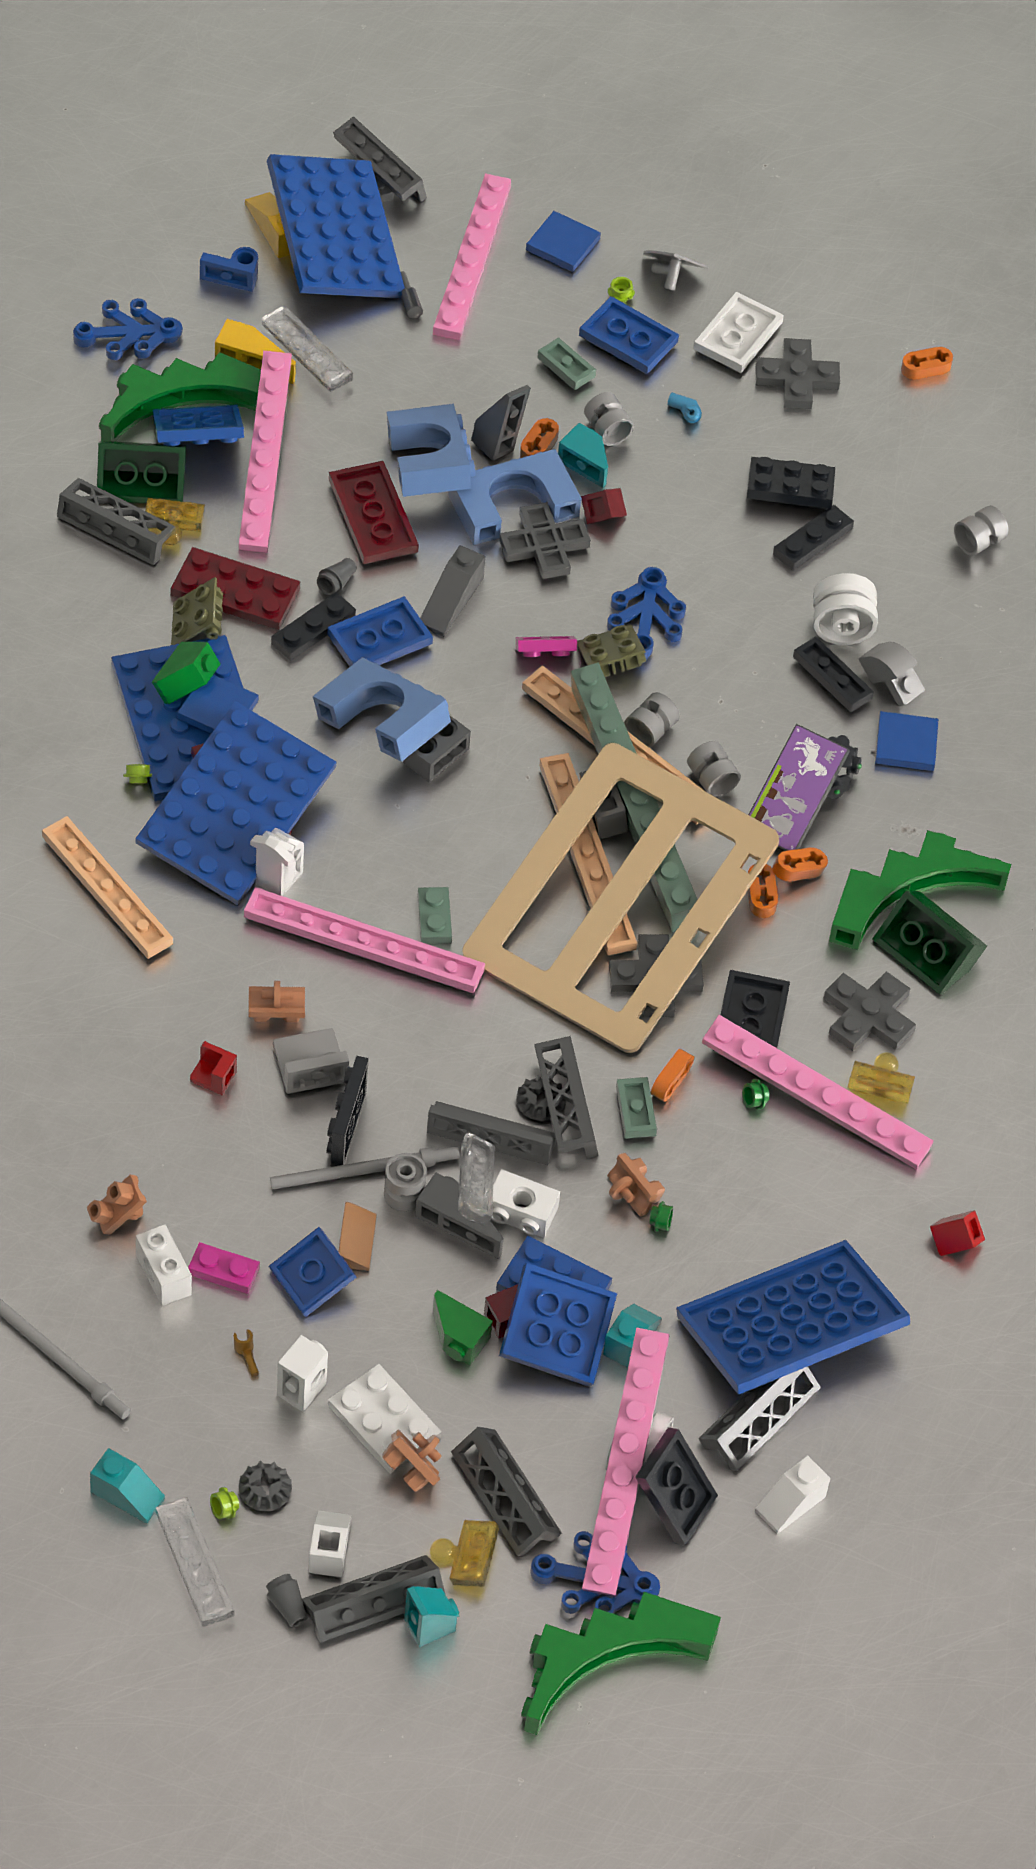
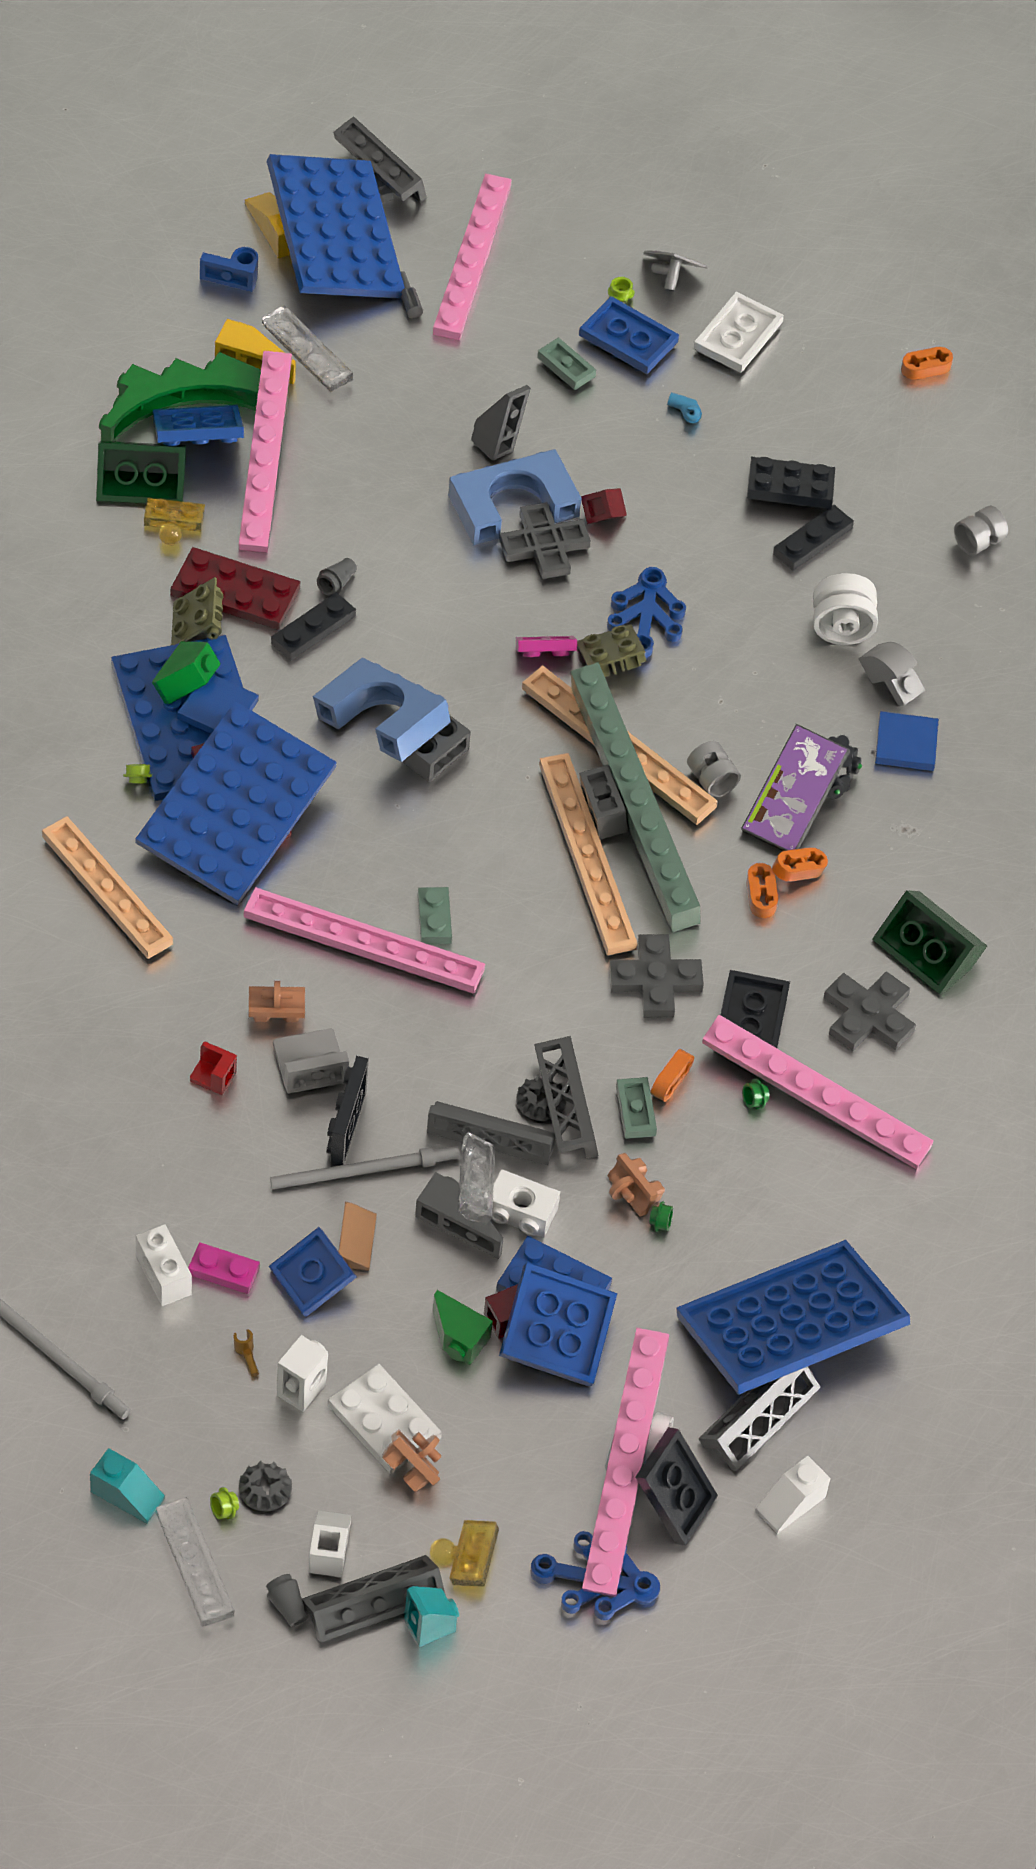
dark grey fence [57,478,176,566] -> none
blue plant [73,298,183,360] -> none
nougat hips [87,1174,147,1235] -> none
white piece [250,828,304,896] -> none
blue plate [327,596,433,667] -> none
dark red plate [329,461,419,564] -> none
light grey wheel [384,1153,427,1212] -> none
medium blue arch [386,404,475,497] -> none
dark grey slope [420,545,486,637] -> none
dark grey fence [451,1427,562,1557] -> none
tan door [462,743,779,1053] -> none
orange beam [520,418,559,458] -> none
green arch [521,1592,721,1735] -> none
blue tile [526,211,601,272] -> none
teal slope [558,423,608,488] -> none
light grey wheel [584,392,634,446] -> none
teal slope [603,1304,662,1368] -> none
light grey wheel [624,692,680,747] -> none
dark grey plate [755,338,840,409] -> none
black plate [793,636,874,712] -> none
green arch [829,830,1012,950] -> none
clear yellow plate [847,1052,915,1104] -> none
red panel [930,1210,985,1256] -> none

